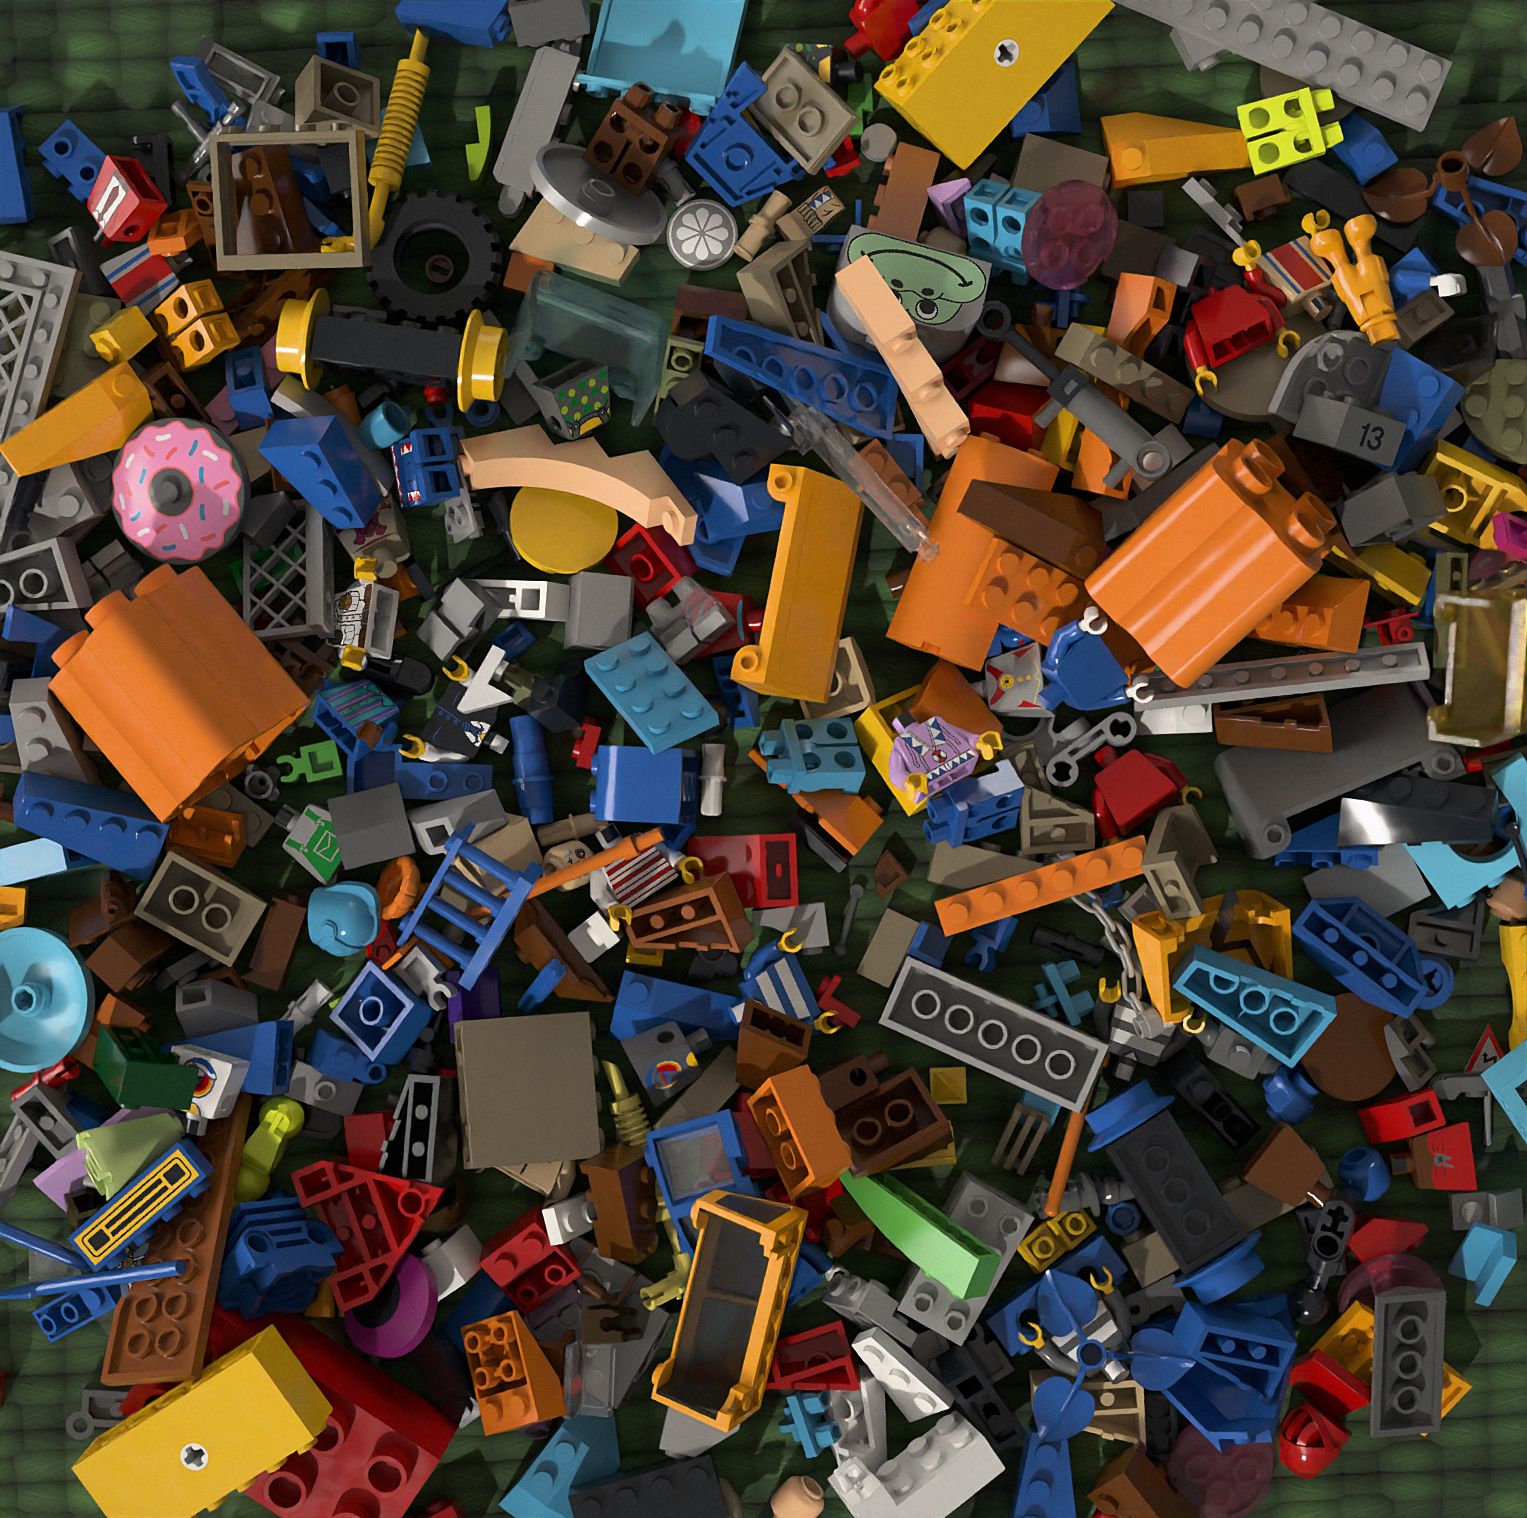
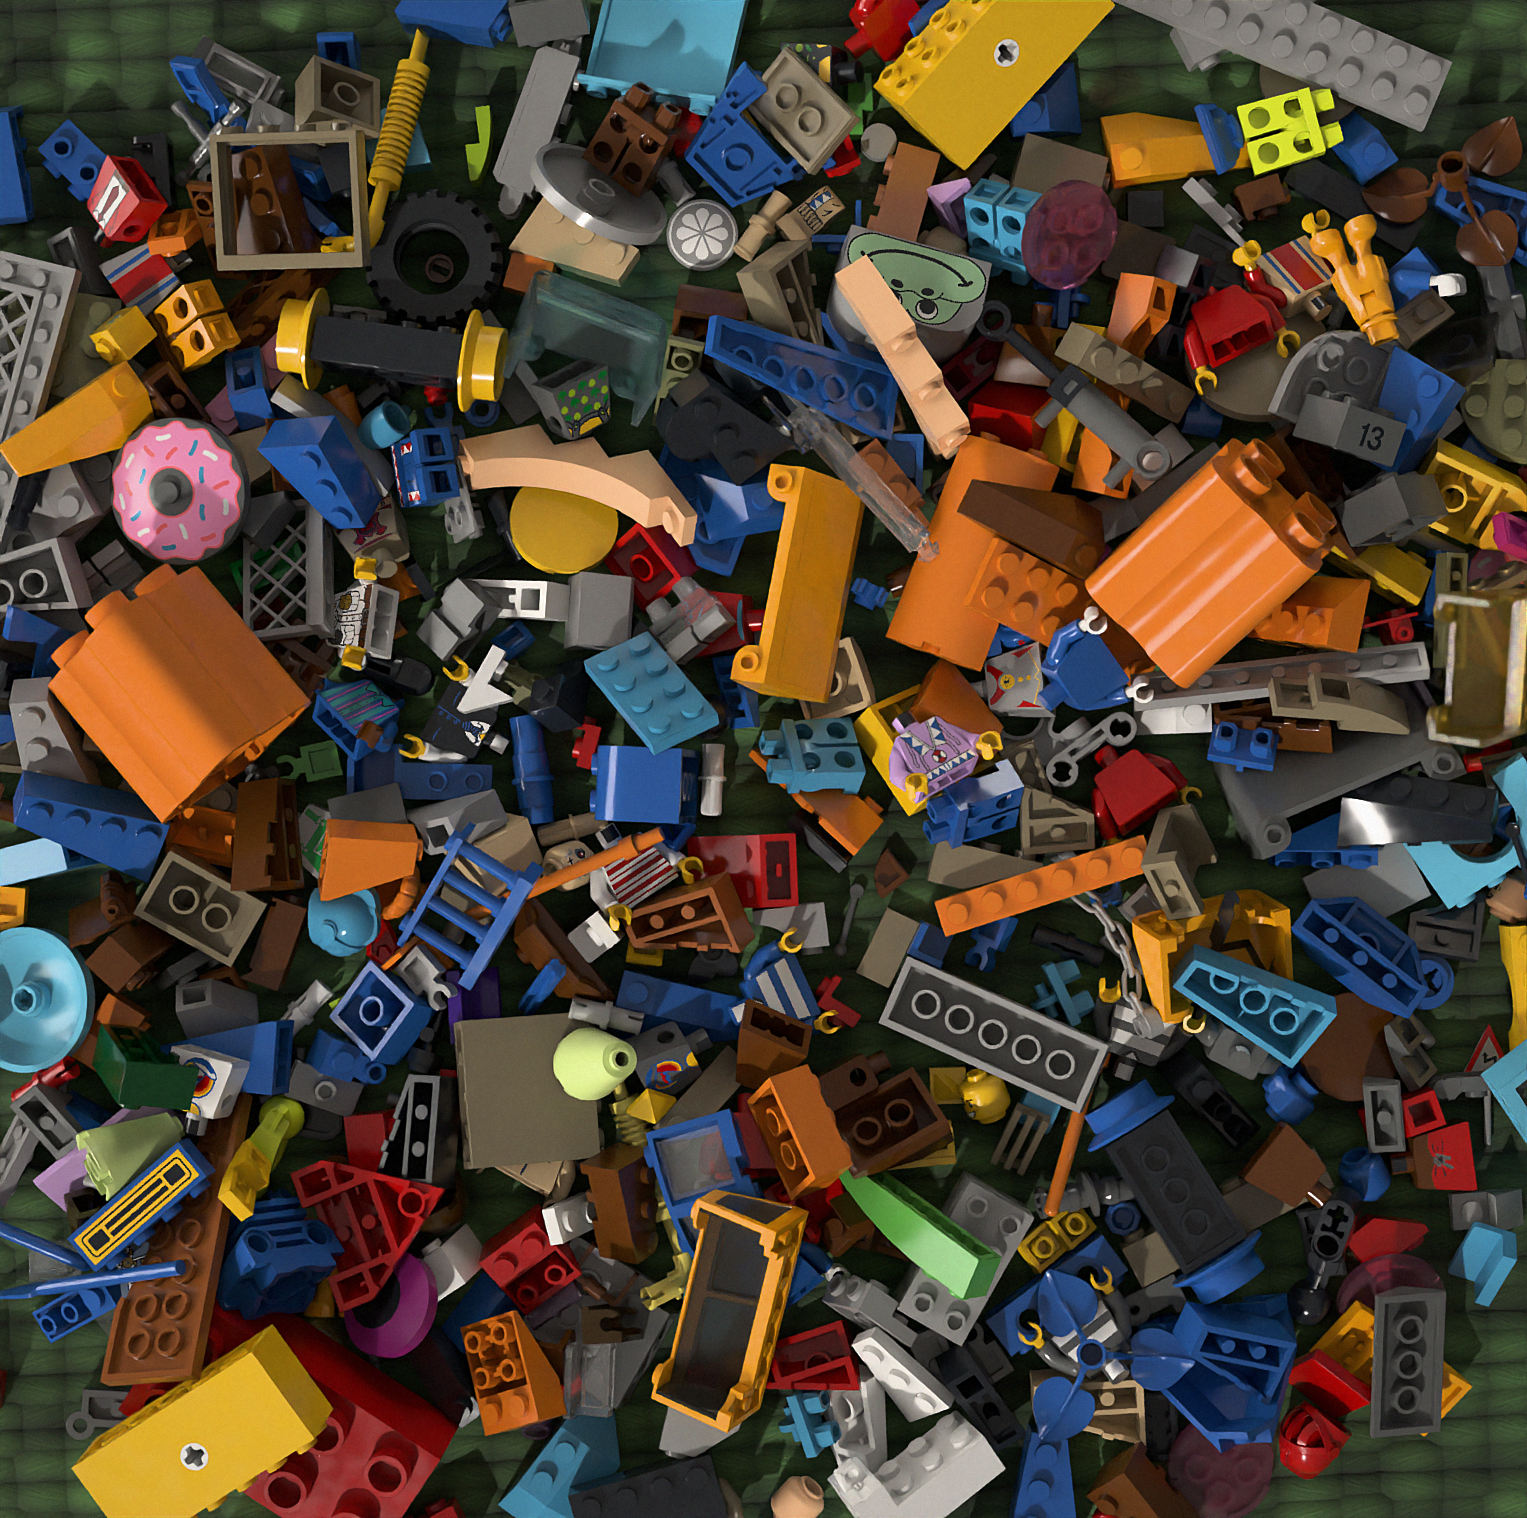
none -> yellow slope [218,1139,272,1222]
none -> reddish brown wedge [230,777,304,892]
none -> orange slope [318,819,423,901]
none -> yellowish green cone [553,1027,637,1100]
none -> light grey pin [568,995,645,1036]
none -> yellow slope [626,1088,677,1124]
none -> blue plate [849,578,889,611]
none -> yellow head [959,1068,1011,1124]
none -> blue tile [1194,103,1244,176]
none -> blue hips [1207,721,1279,772]
none -> dark tan slope [1268,671,1410,735]
none -> dark grey slope [1362,1076,1406,1153]

